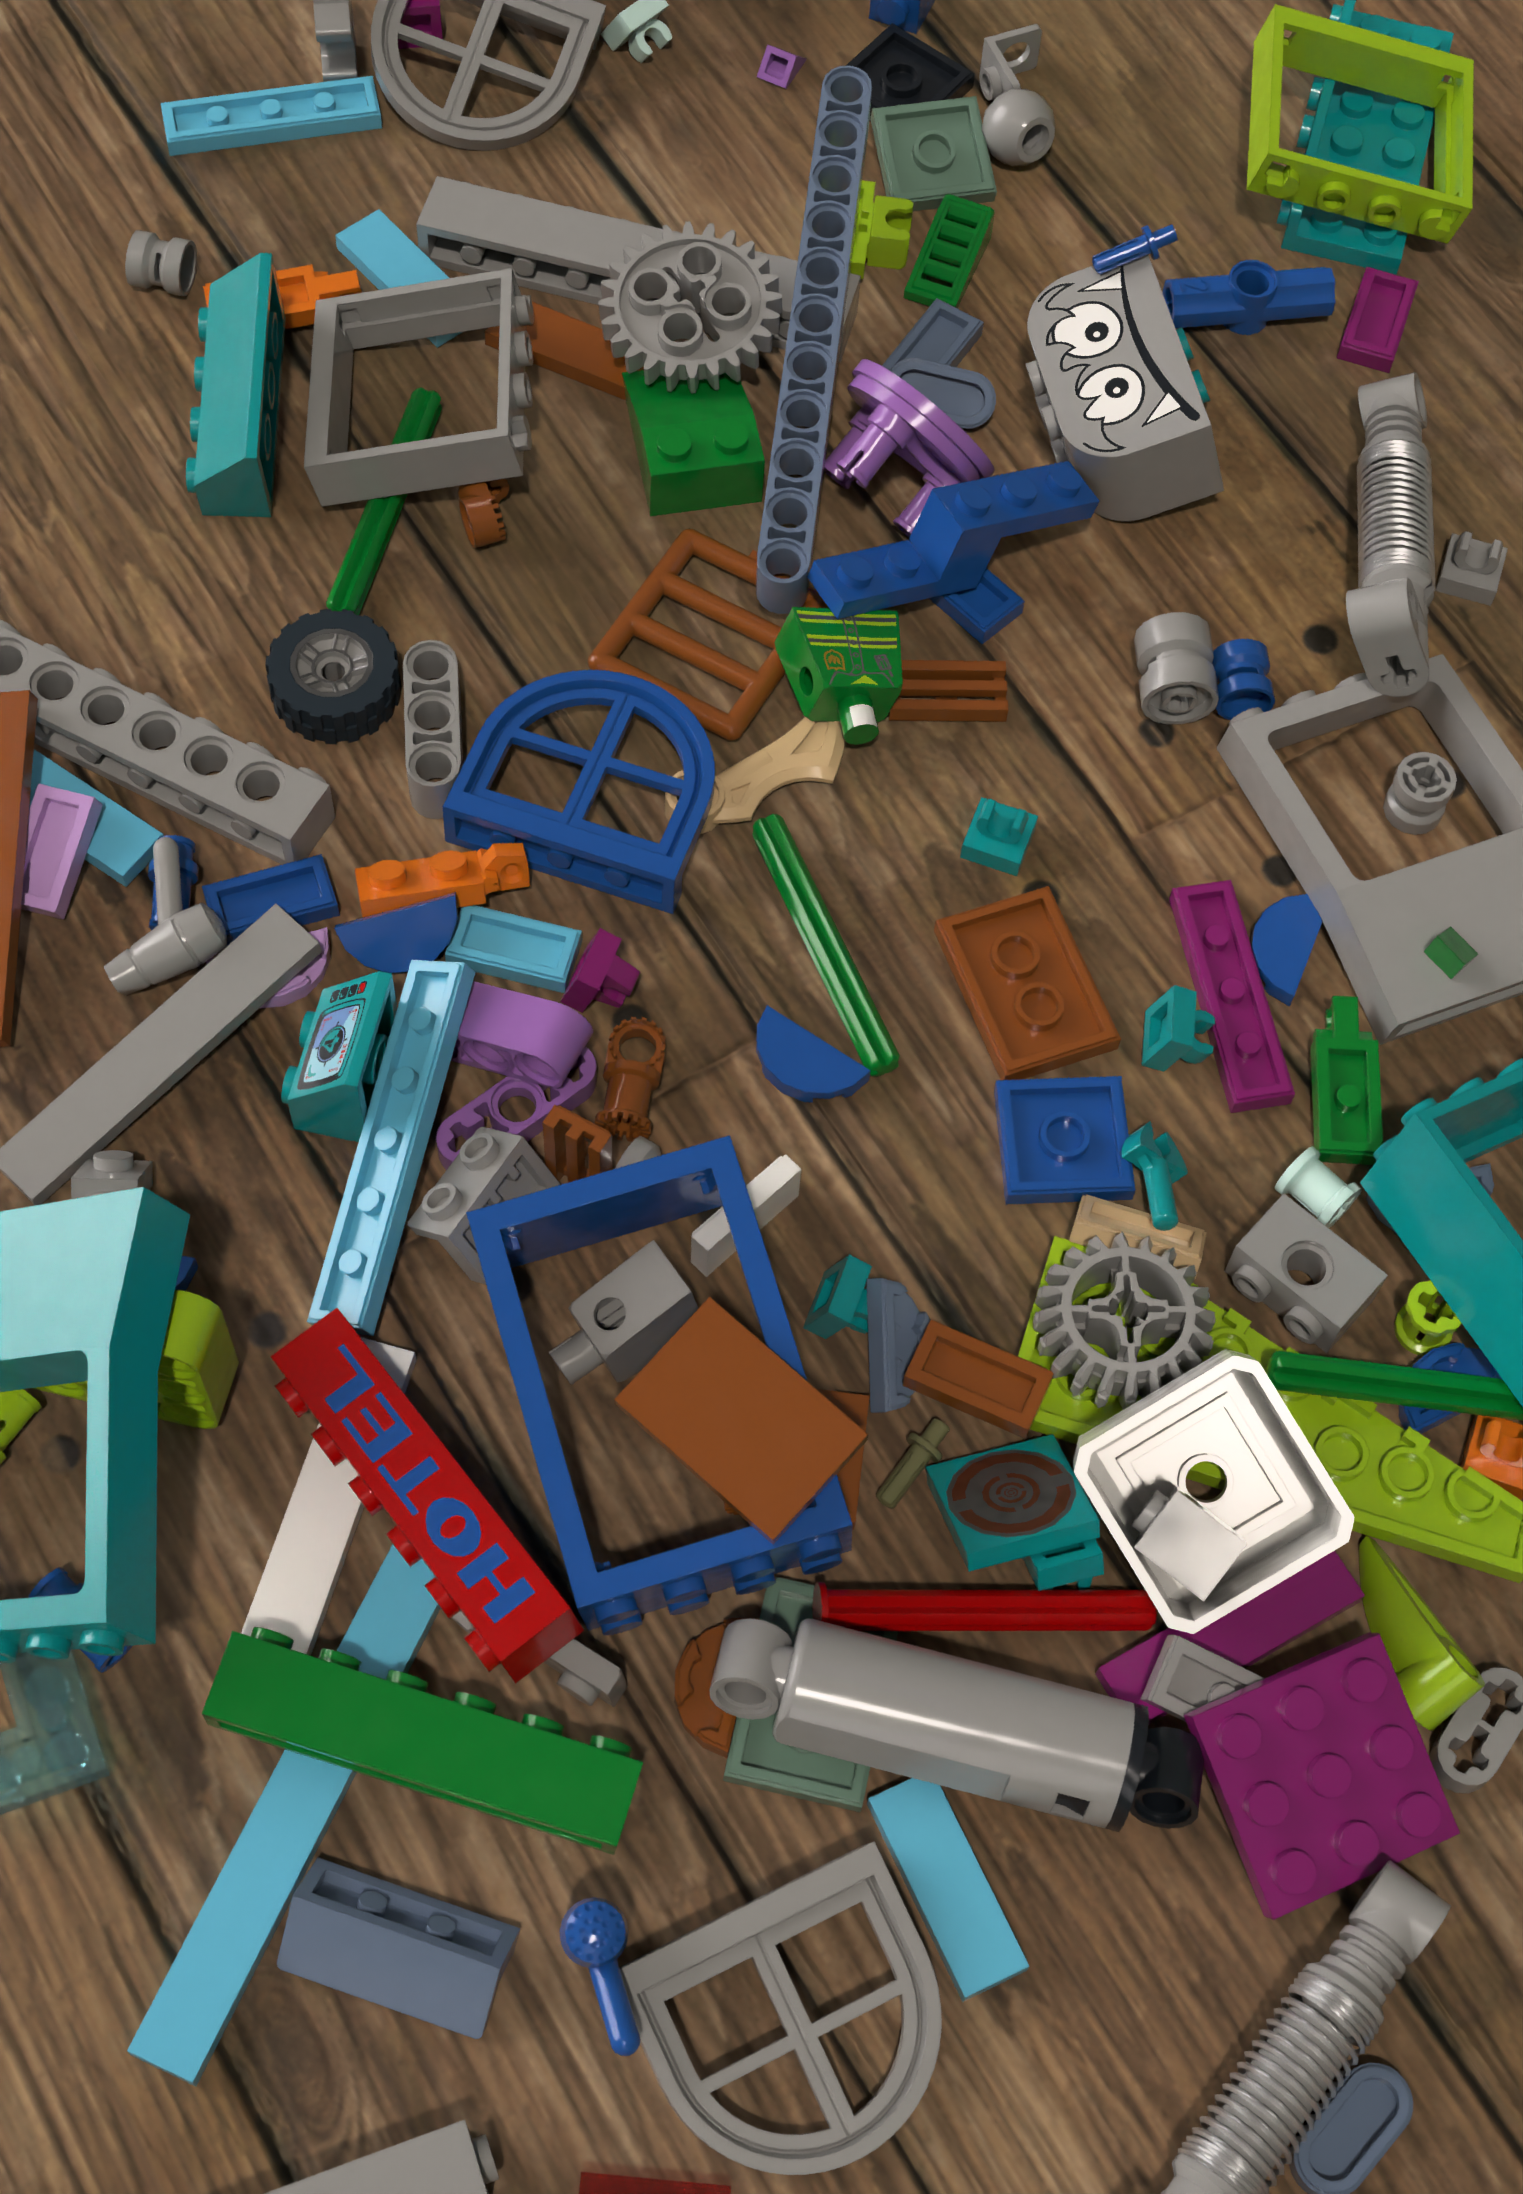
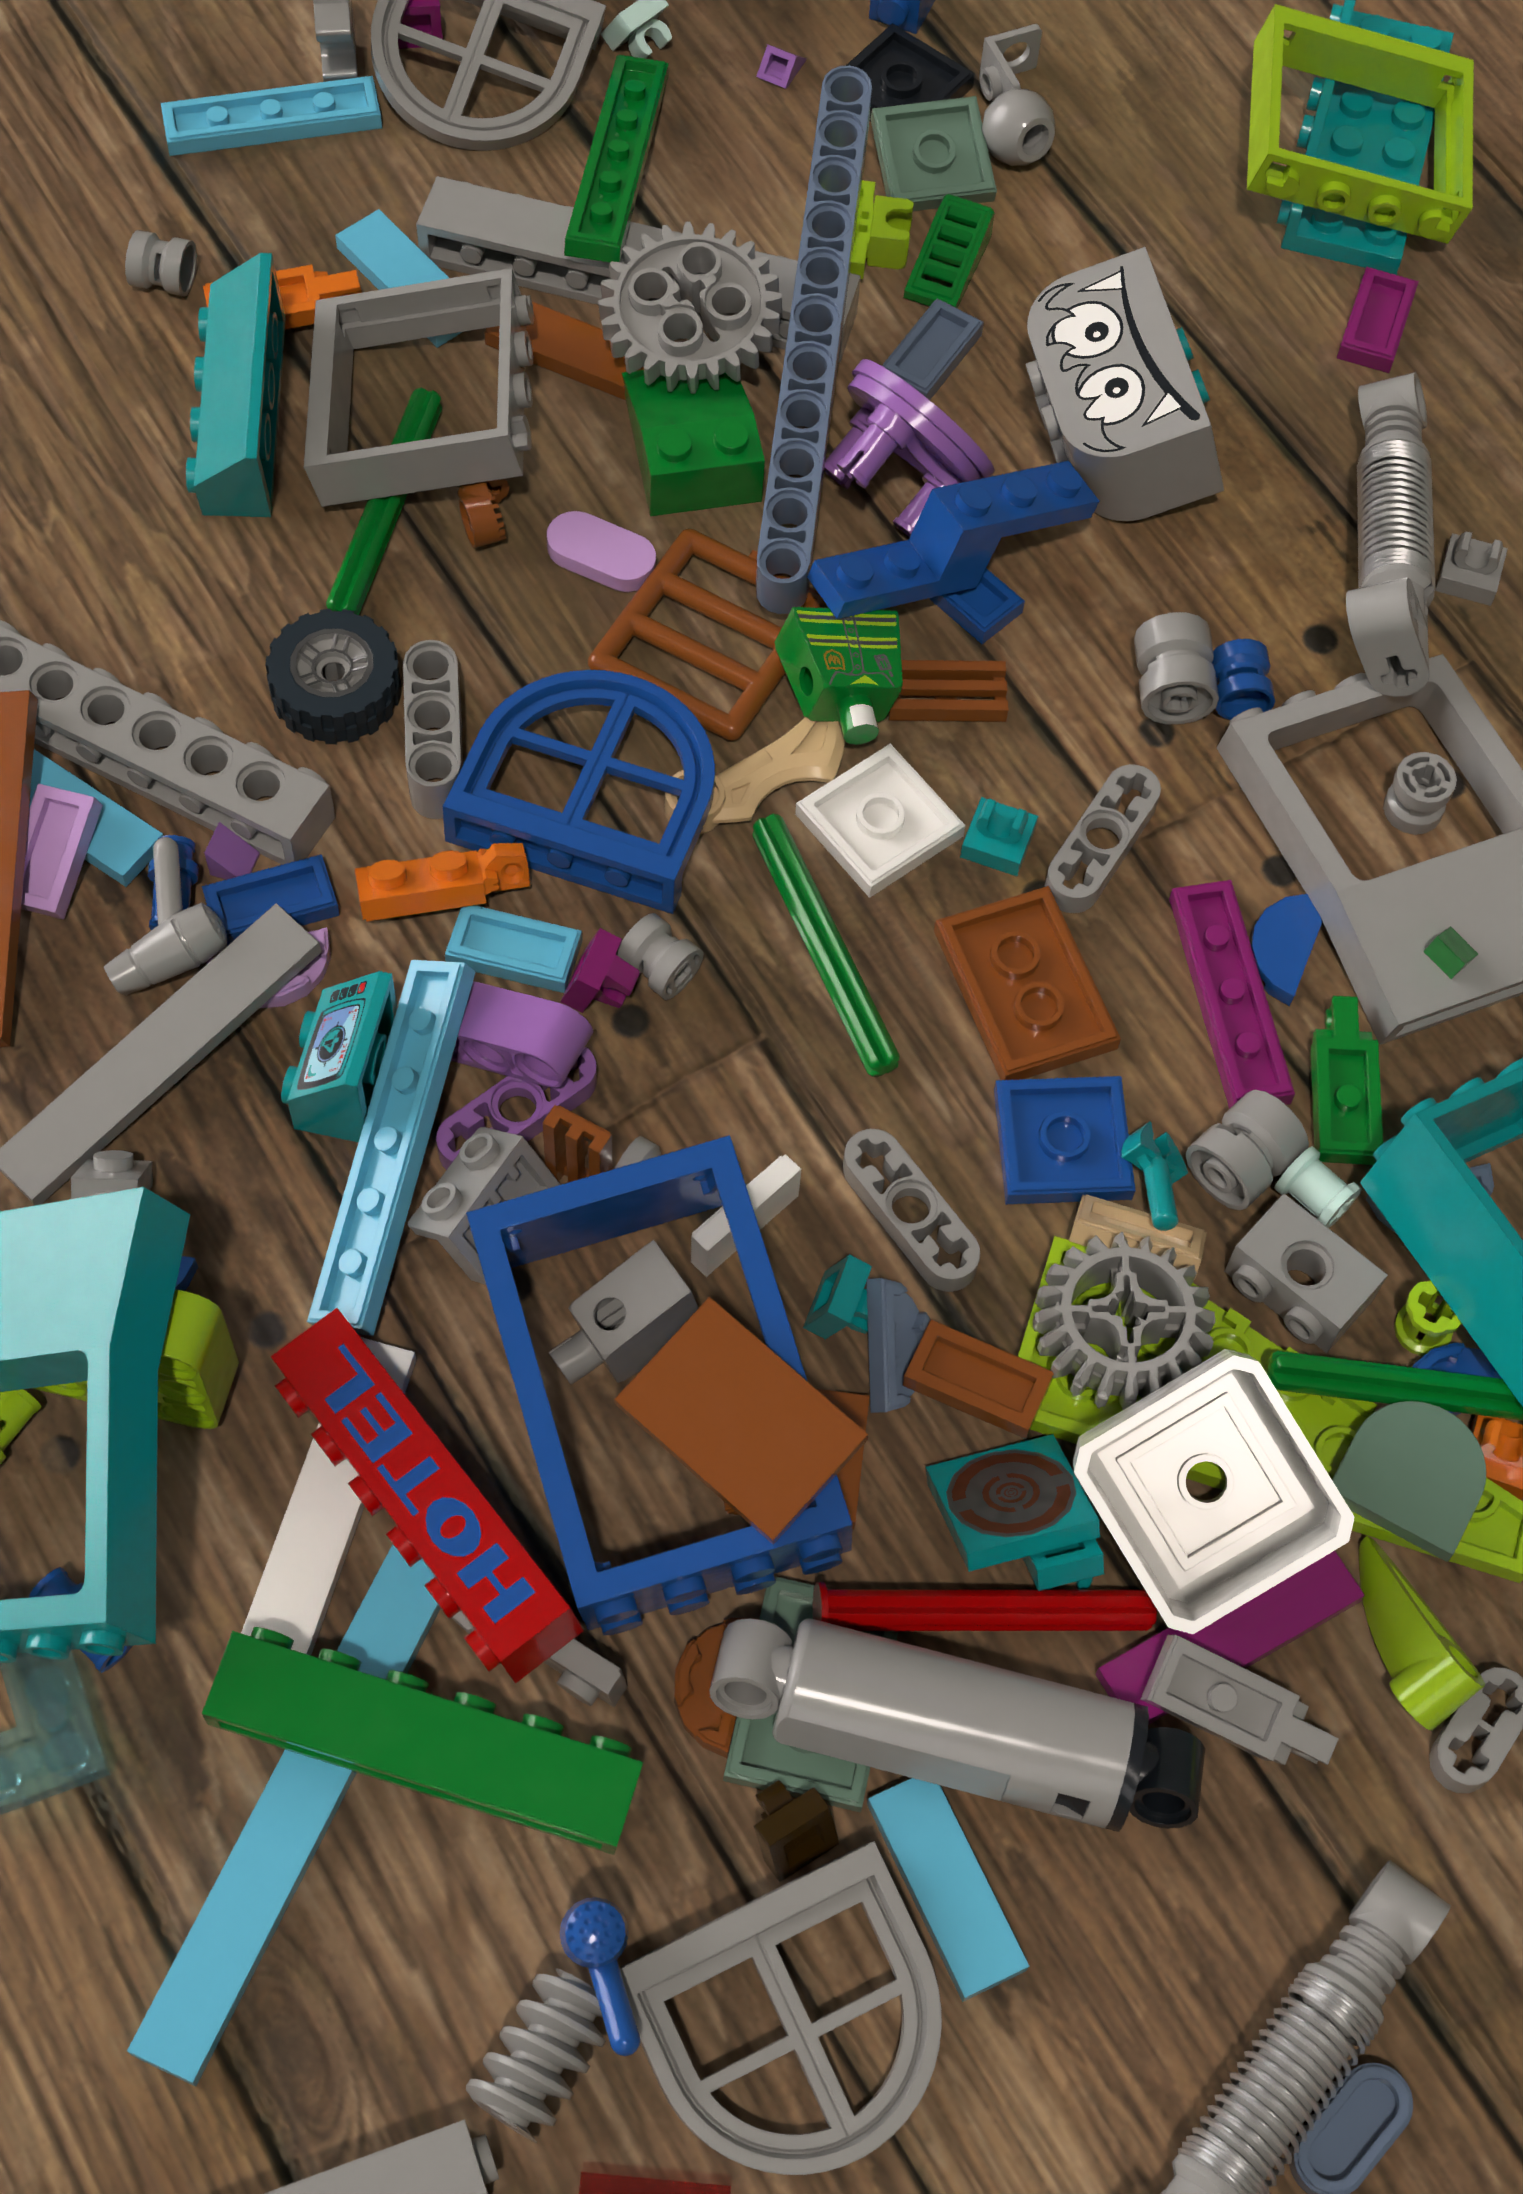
sand blue panel [277,1857,520,2039] -> none
blue tile [334,892,458,973] -> none
dark orange connector [594,1017,666,1142] -> none
blue tile [756,1005,871,1103] -> none
olive piece [876,1418,950,1509] -> none
sand blue tile [890,358,996,429] -> none
blue piece [1092,224,1178,275] -> none
brick [1131,1486,1247,1601] -> none
teal tile [1142,985,1215,1072] -> none
blue piece [1163,260,1336,335] -> none
magenta plate [1184,1632,1460,1920] -> none
none -> medium lavender piece [204,822,260,880]
none -> light grey piece [466,1968,606,2143]
none -> lavender tile [547,511,656,592]
none -> green tile [564,55,669,262]
none -> light grey wheel [616,913,704,1000]
none -> dark brown tile [754,1780,839,1882]
none -> white tile [795,743,966,898]
none -> light grey beam [843,1129,980,1292]
none -> light grey beam [1045,764,1161,913]
none -> light grey wheel [1186,1090,1309,1210]
none -> sand green tile [1332,1401,1486,1562]

